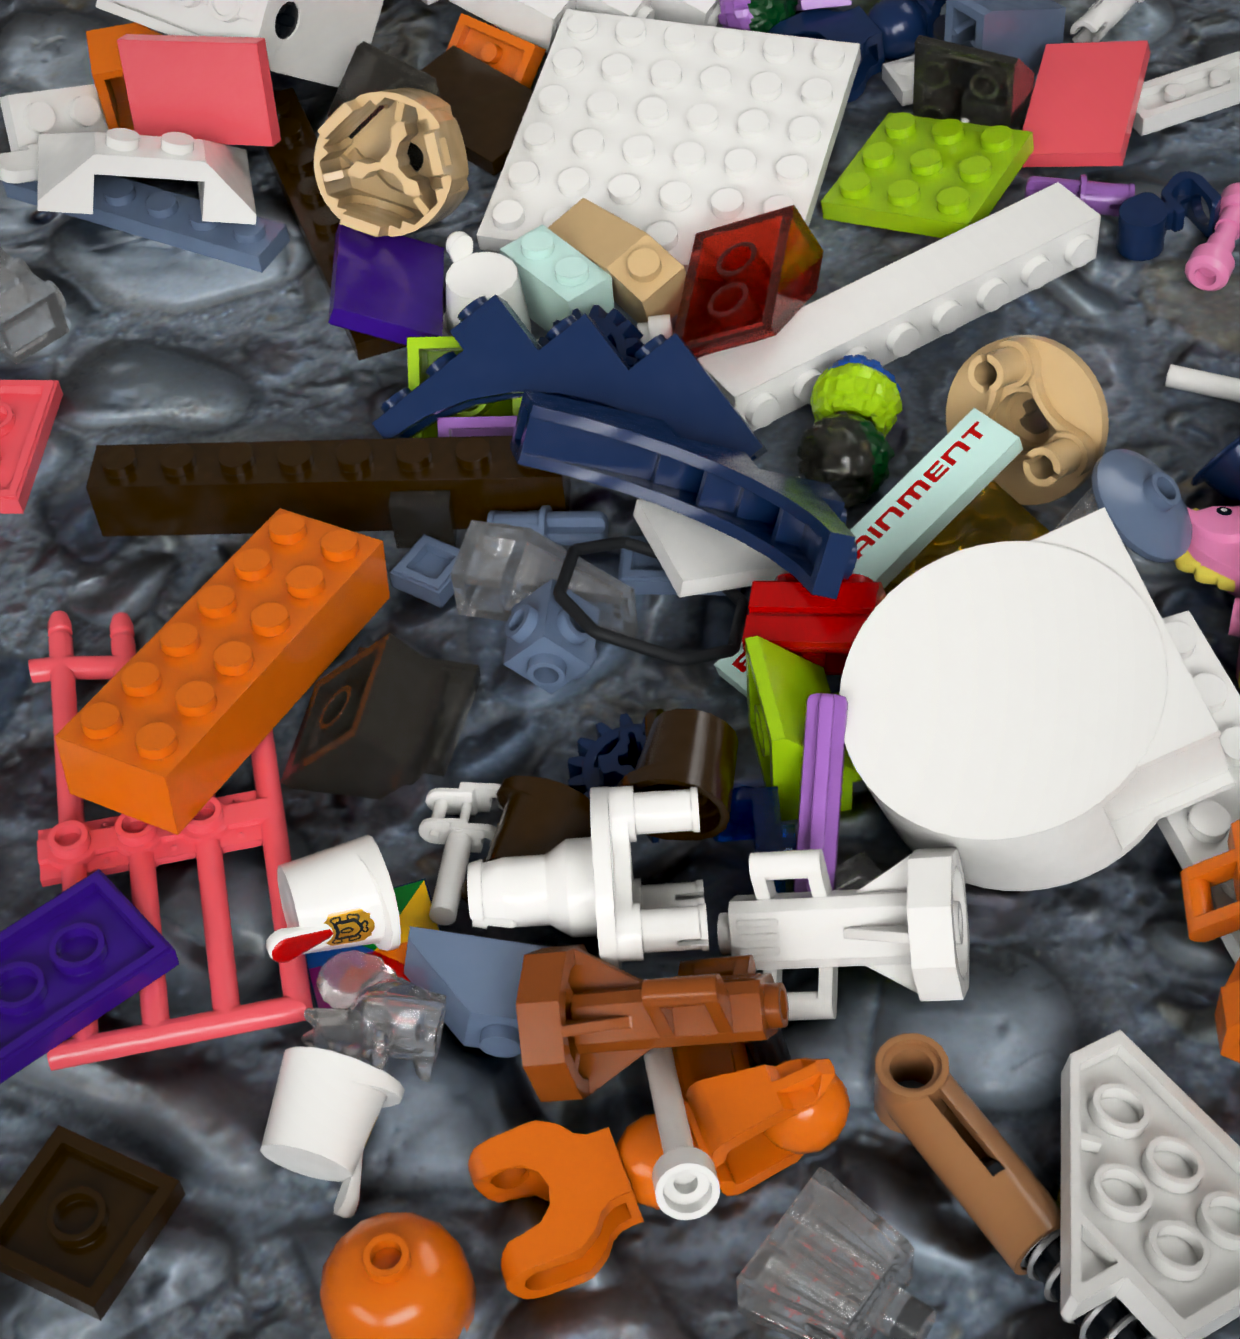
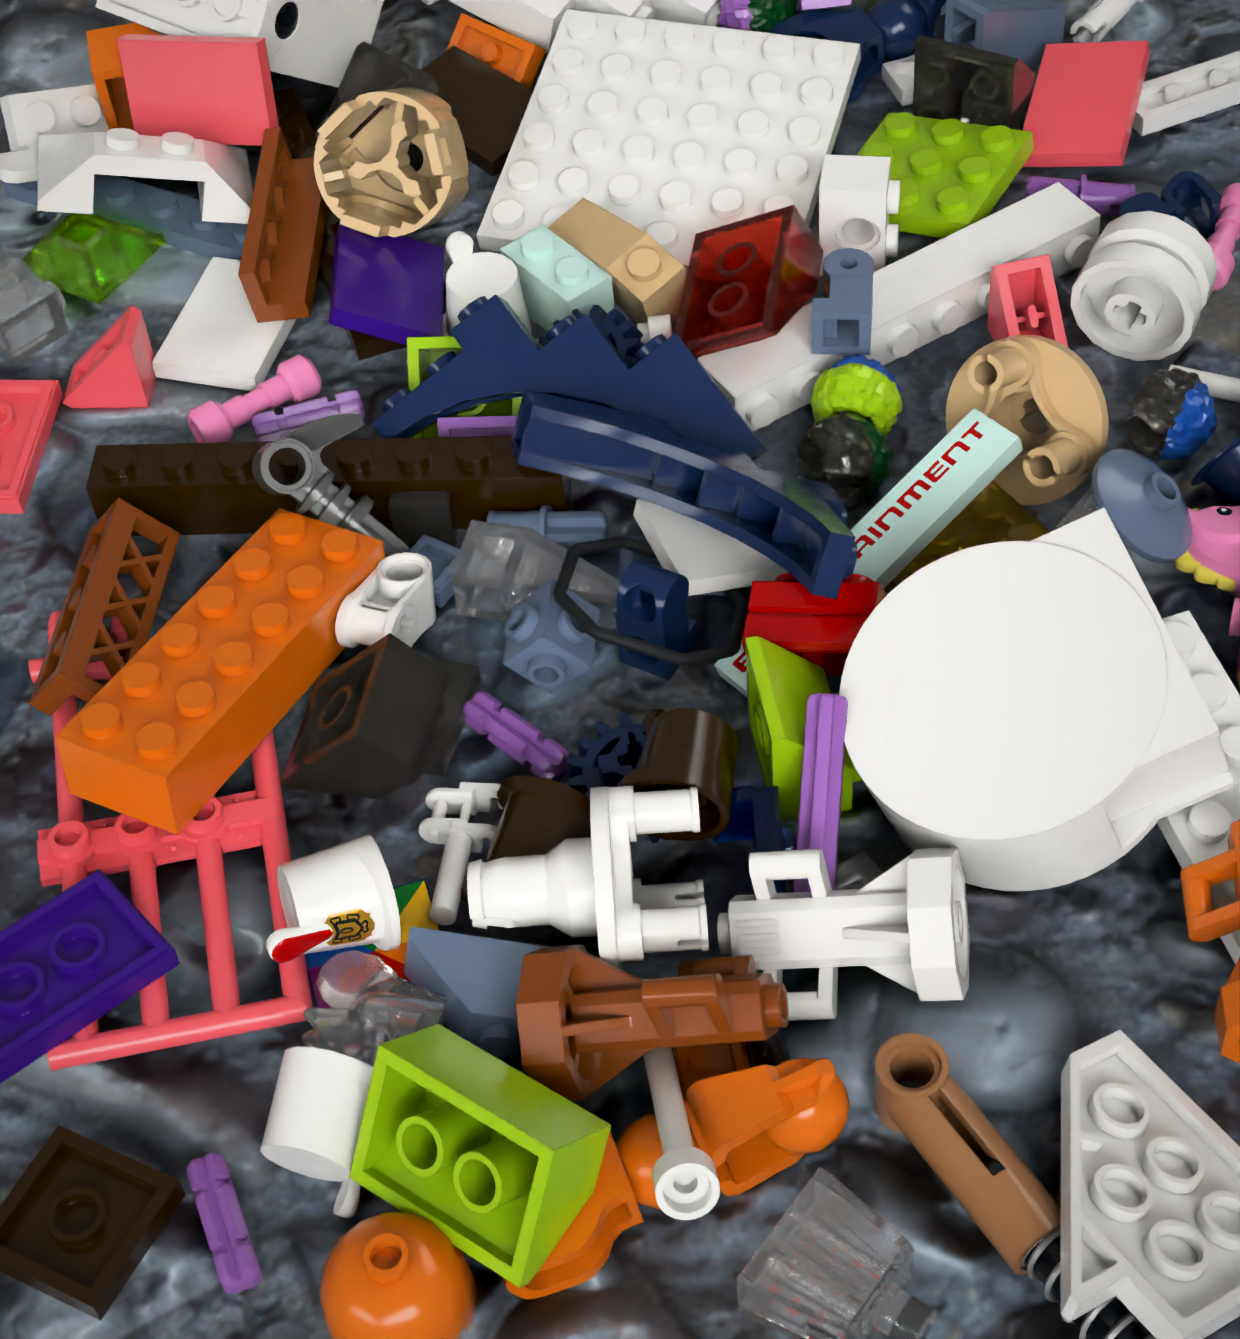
none -> clear neon green slope [15,210,165,305]
none -> dark orange fence [29,497,180,716]
none -> coral slope [62,305,156,409]
none -> white tile [152,257,296,391]
none -> medium lavender axle [186,1152,263,1295]
none -> bright pink piece [187,354,322,443]
none -> dark orange fence [238,127,328,323]
none -> medium lavender axle [252,390,365,442]
none -> dark grey piece [252,414,409,557]
none -> white piece [335,552,436,659]
none -> lime slope [349,1024,611,1288]
none -> medium lavender axle [462,691,569,781]
none -> dark blue leg [615,559,699,681]
none -> sand blue leg [812,248,874,355]
none -> white brick [819,154,901,276]
none -> coral slope [987,254,1068,347]
none -> white wheel [1070,211,1217,361]
none -> clear smoke piece [1121,367,1218,461]

